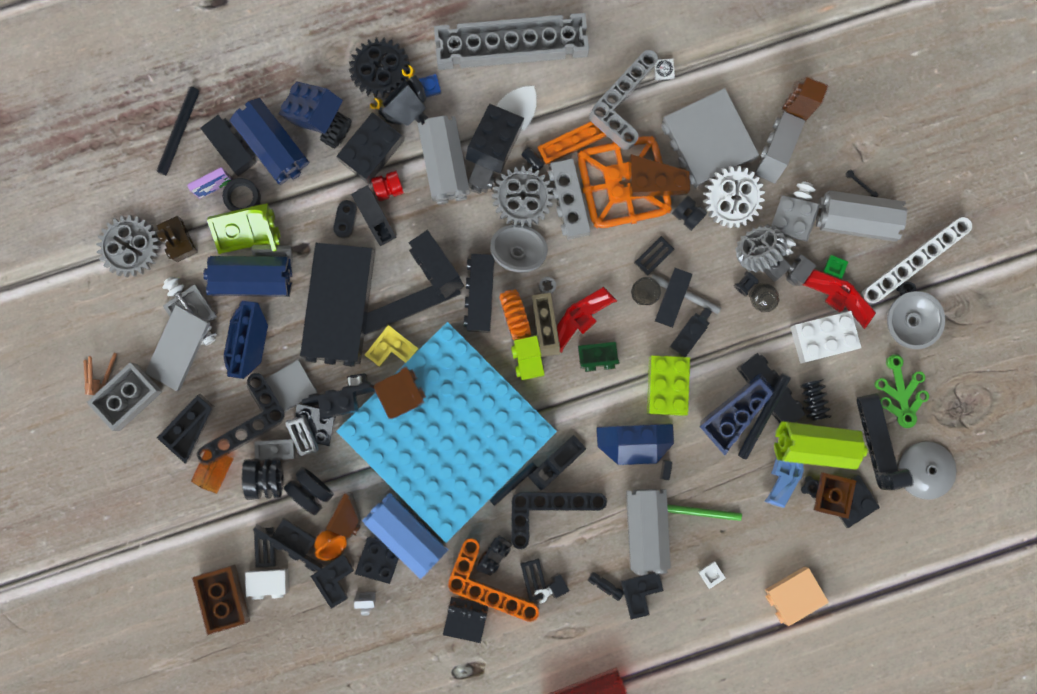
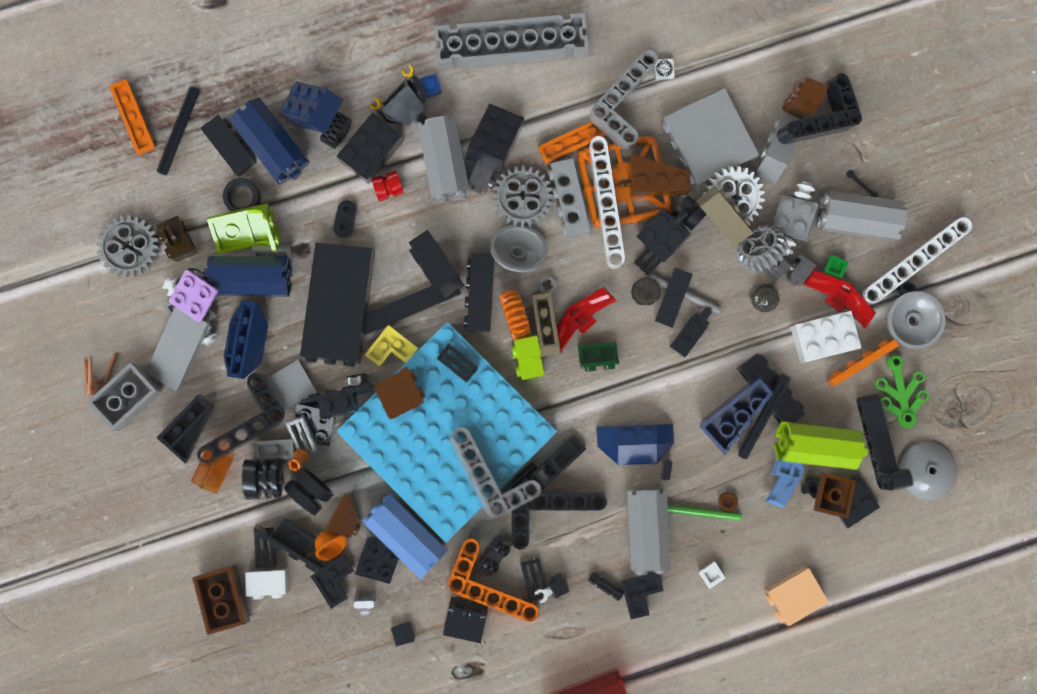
lavender tile [187,168,232,199] -> none
black gear [349,38,410,98] -> none
black slope [351,185,397,246] -> none
white sticker [497,86,536,131] -> none
black pin [521,147,545,171] -> none
lime brick [647,356,690,416] -> none
black bush [734,271,759,296] -> none
black piece [800,379,832,421] -> none
none -> orange plate [109,79,157,156]
none -> lavender plate [169,268,218,322]
none -> orange pin [288,449,309,471]
none -> black tile [391,621,415,647]
none -> black tile [436,343,479,383]
none -> light grey beam [449,427,541,518]
none -> white beam [589,136,625,269]
none -> black plate [636,208,692,263]
none -> dark tan brick [696,186,753,247]
none -> reddish brown tile [718,492,738,512]
none -> black beam [776,73,862,144]
none -> orange plate [826,339,899,387]

